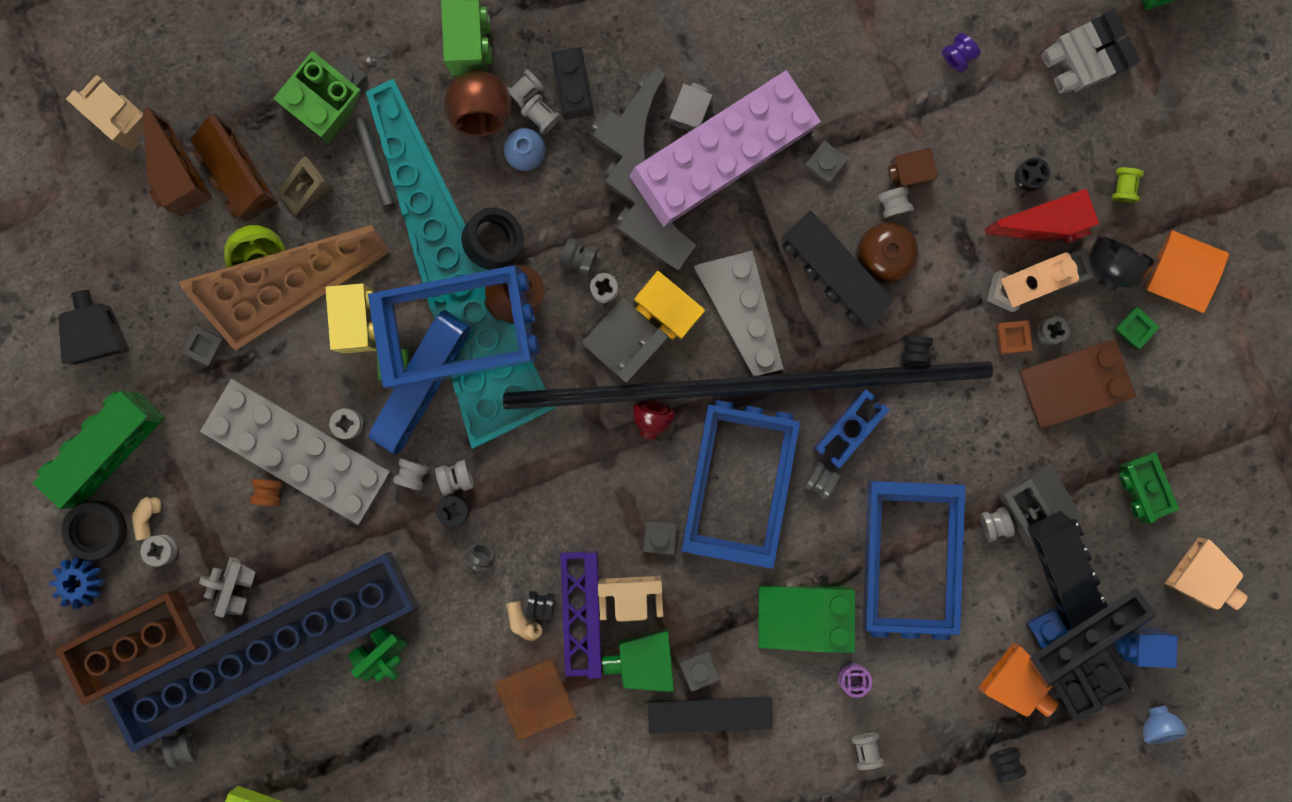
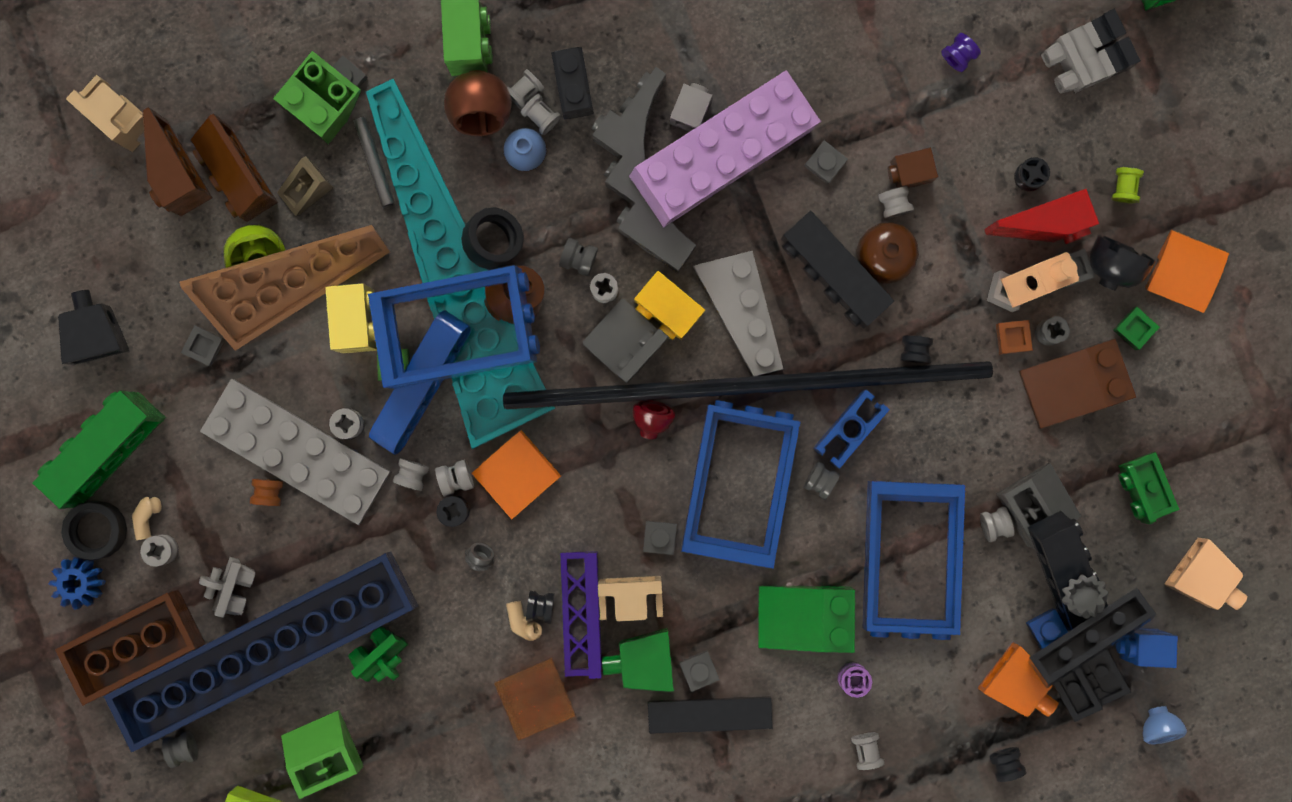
none -> bright green slope [281,710,364,799]
none -> orange slope [472,430,561,520]
none -> dark grey piece [1062,574,1109,619]

